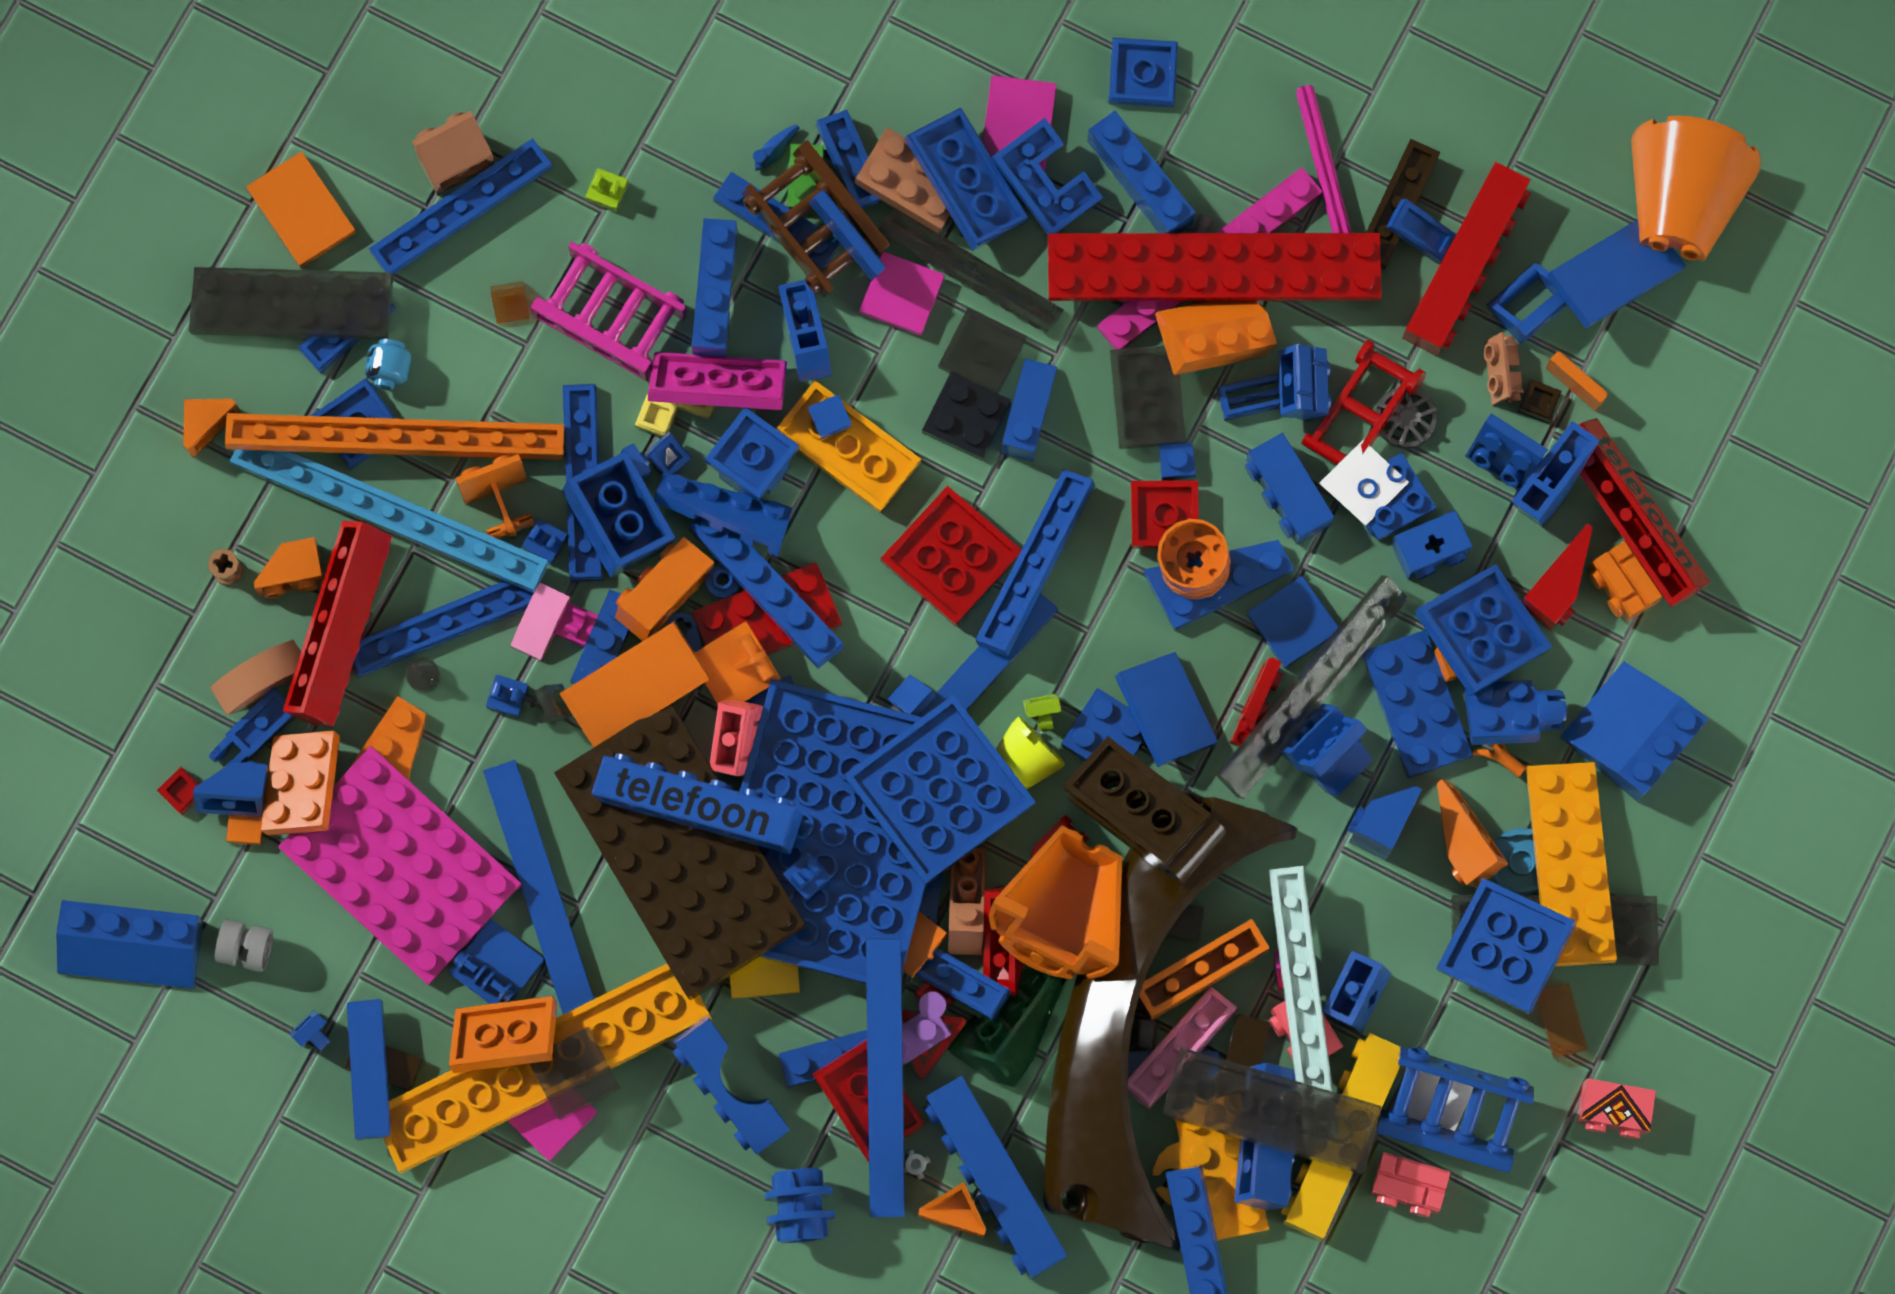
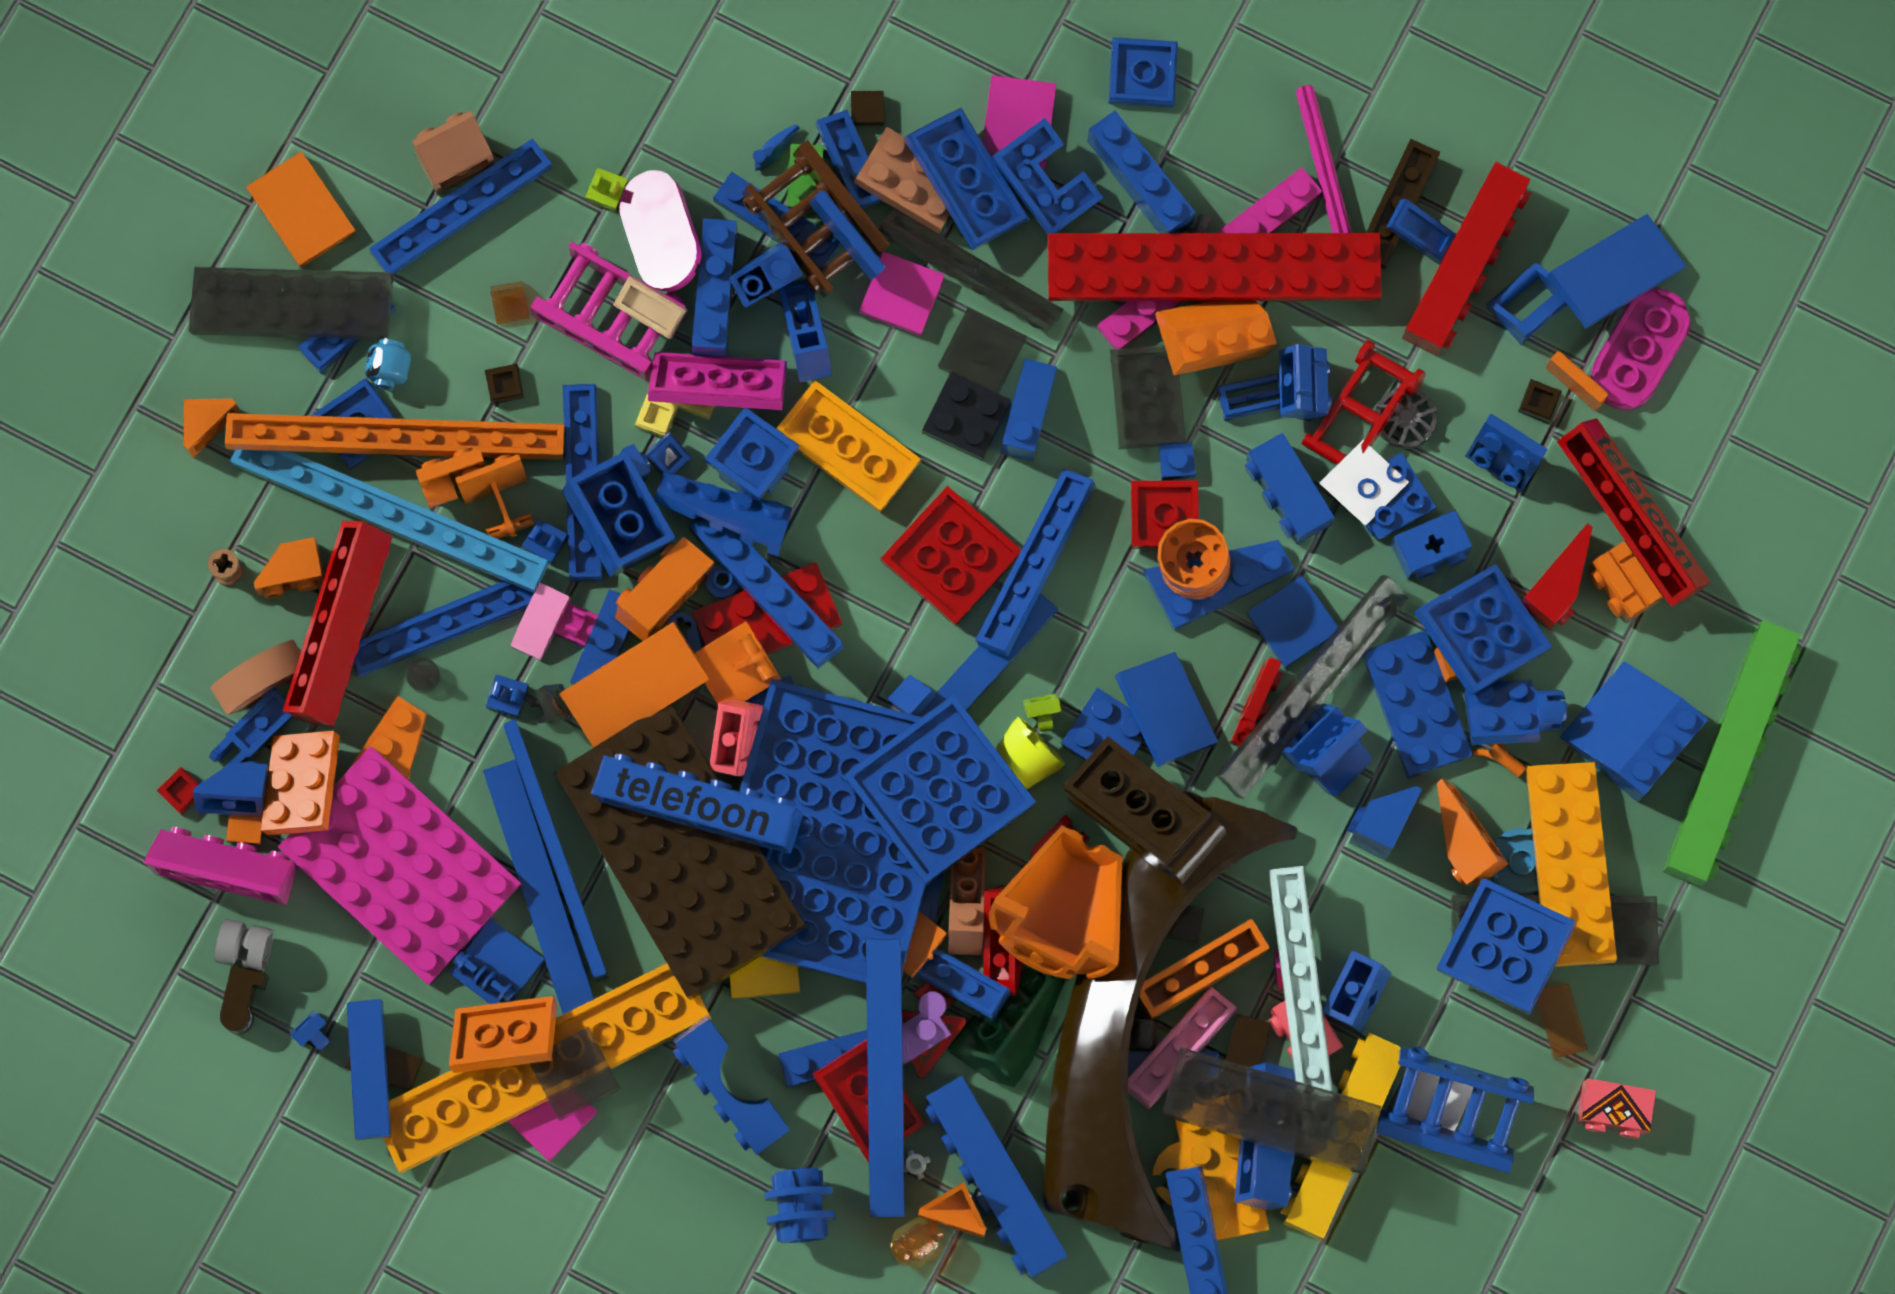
blue slope [56,900,204,989] -> none
blue tile [783,851,832,901] -> none
blue tile [808,394,852,440] -> none
coral brick [1370,1152,1450,1218] -> none
nougat hinge [1484,332,1524,405] -> none
blue slope [1511,421,1600,528] -> none
orange cone [1631,116,1761,261] -> none
none -> dark pink slope [144,827,297,906]
none -> dark brown leg [220,966,269,1034]
none -> orange plate [416,448,486,509]
none -> dark brown tile [485,364,524,405]
none -> blue tile [504,719,609,982]
none -> tan tile [613,276,688,339]
none -> tile [619,170,702,292]
none -> blue slope [728,243,803,308]
none -> dark brown tile [851,91,884,126]
none -> clear orange head [890,1217,944,1269]
none -> dark pink tile [1590,289,1690,410]
none -> bright green brick [1663,620,1802,887]

